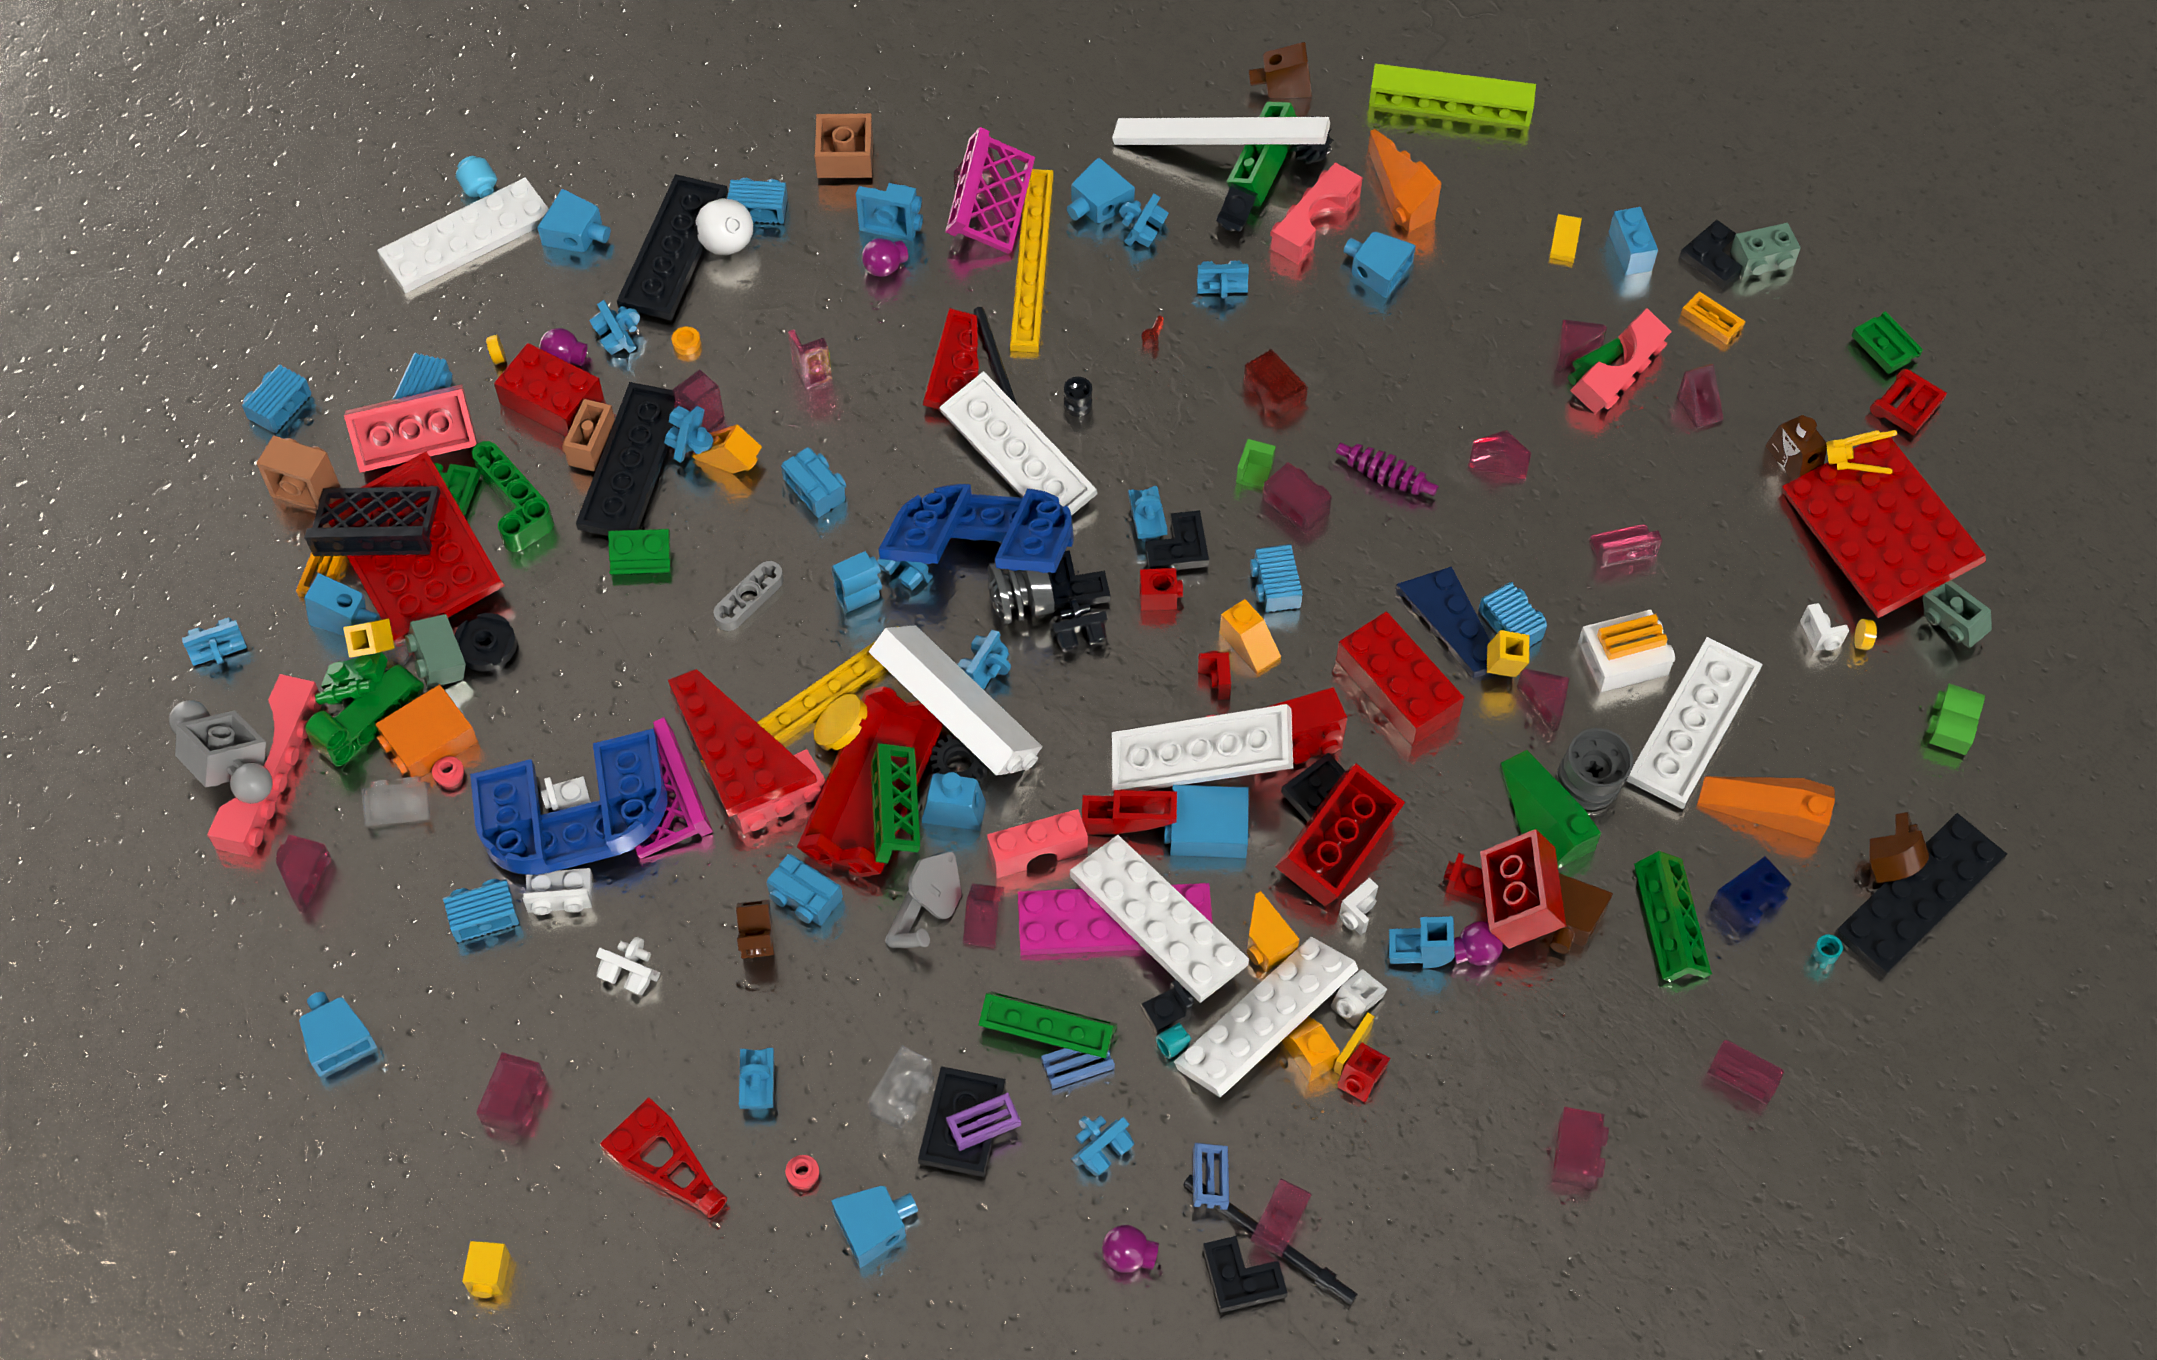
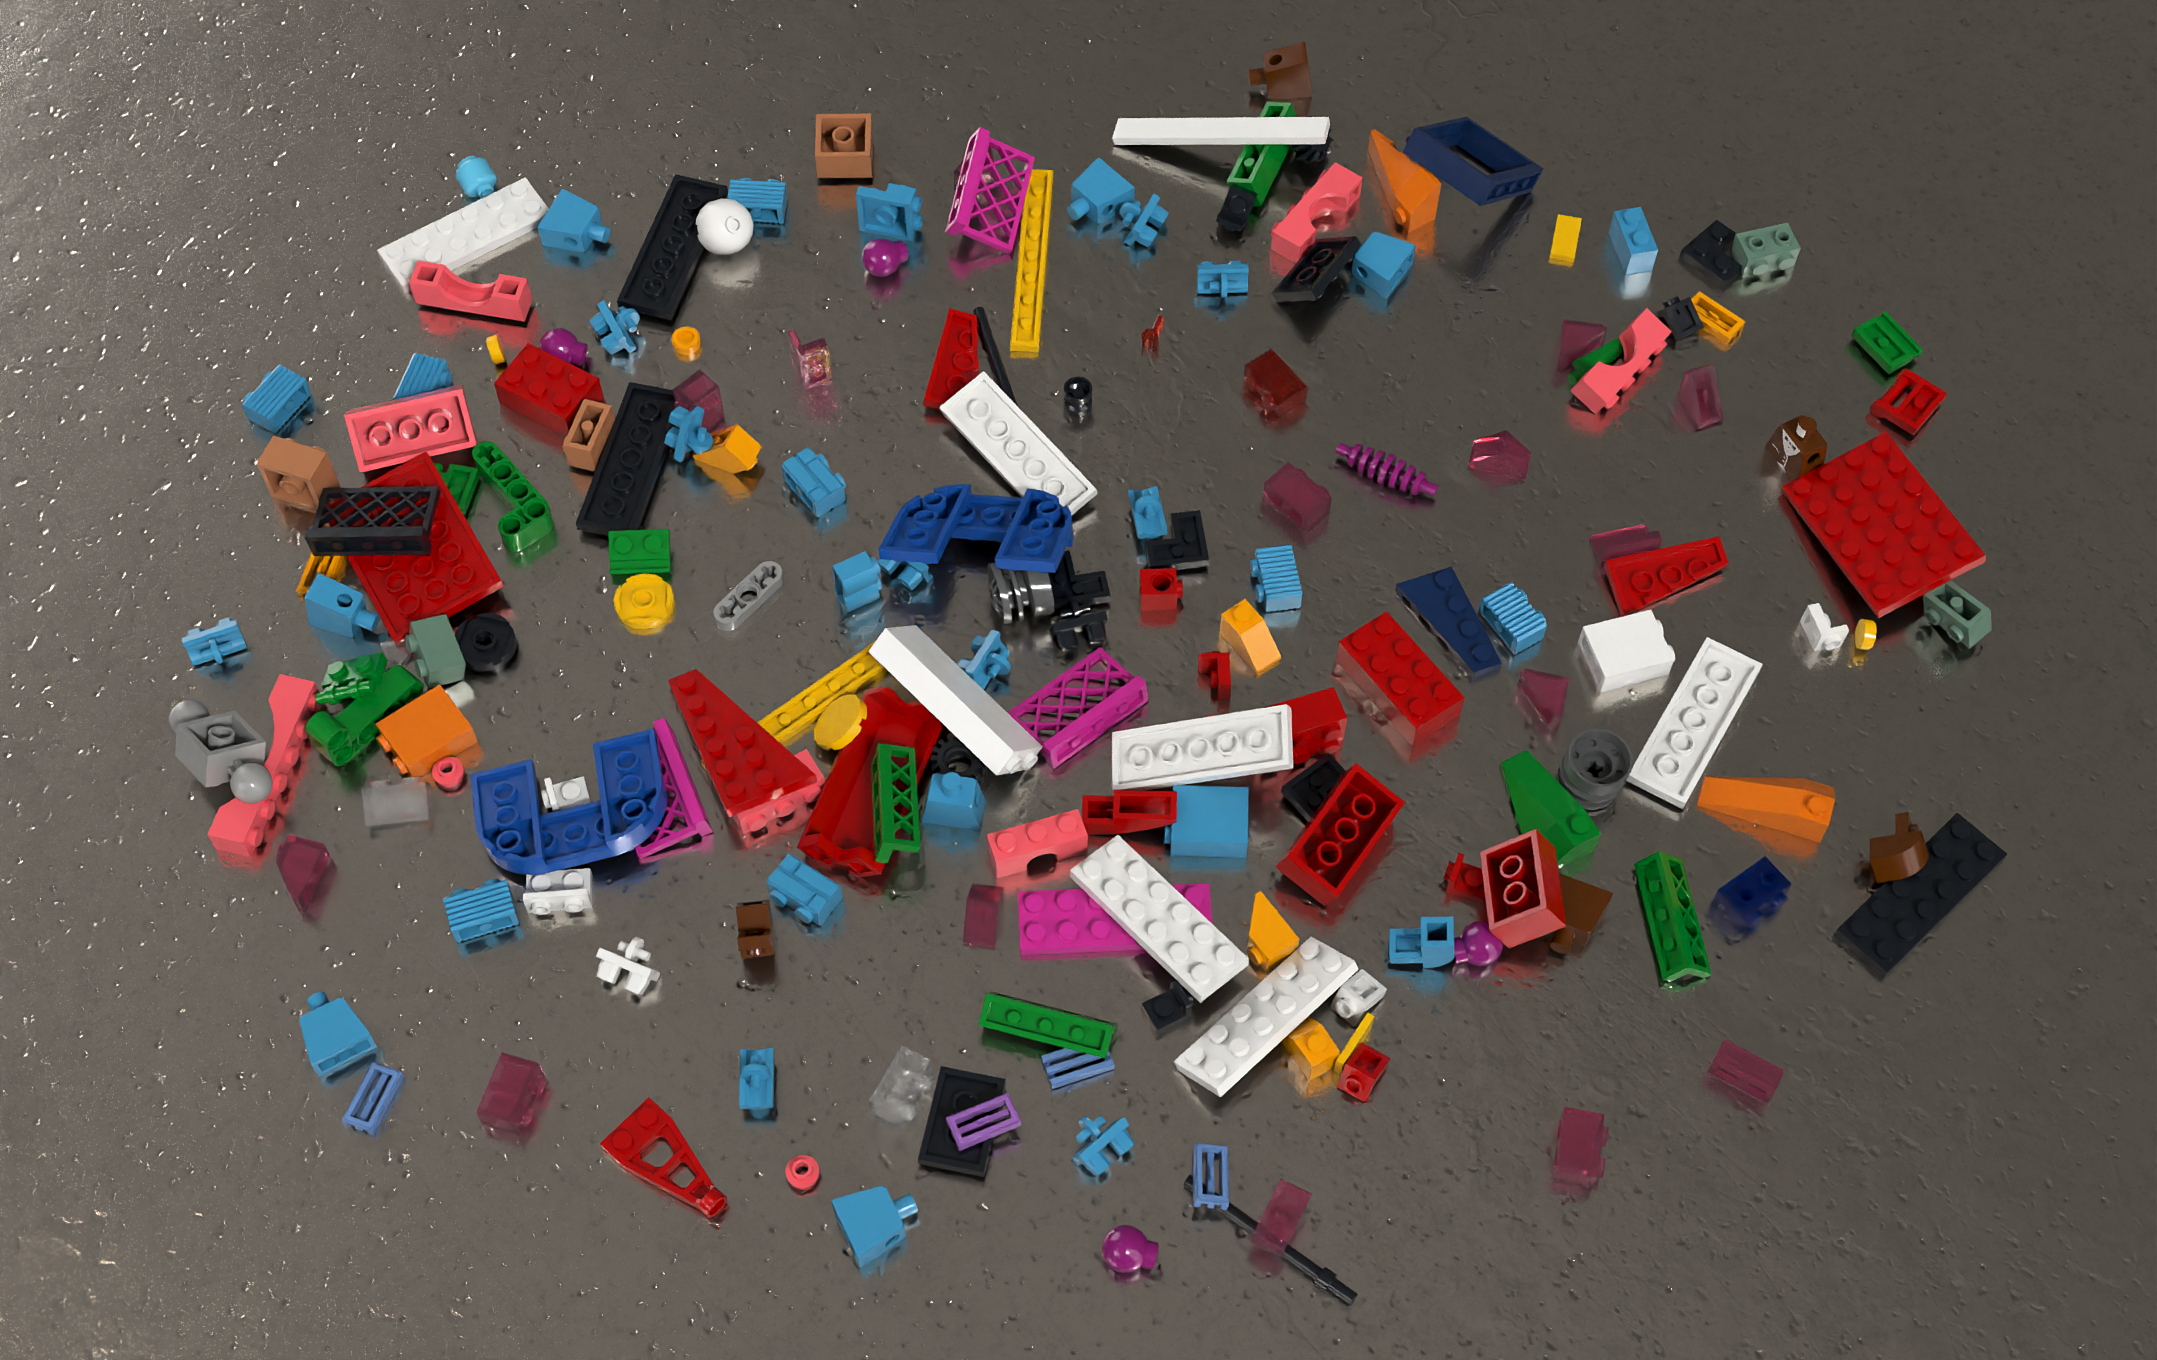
yellow brick [343,619,395,658] -> none
yellow brick [462,1241,510,1298] -> none
light grey piece [885,852,962,948] -> none
teal hose [1155,1023,1191,1059] -> none
black plate [1203,1236,1288,1313] -> none
bright green panel [1236,439,1276,490] -> none
white bracket [1339,878,1378,935] -> none
lime brick [1369,64,1536,127] -> none
yellow brick [1487,630,1530,677] -> none
light orange tile [1597,614,1668,660] -> none
teal hose [1811,934,1843,969] -> none
yellow plant [1827,430,1897,474] -> none
bright green brick [1926,683,1985,755] -> none
none -> medium blue tile [342,1062,404,1135]
none -> coral arch [409,260,533,322]
none -> yellow tile [613,573,675,630]
none -> dark pink fence [1007,647,1149,769]
none -> black plate [1271,236,1361,302]
none -> dark blue window [1403,117,1544,206]
none -> red wing [1604,536,1729,617]
none -> black bracket [1656,296,1704,341]

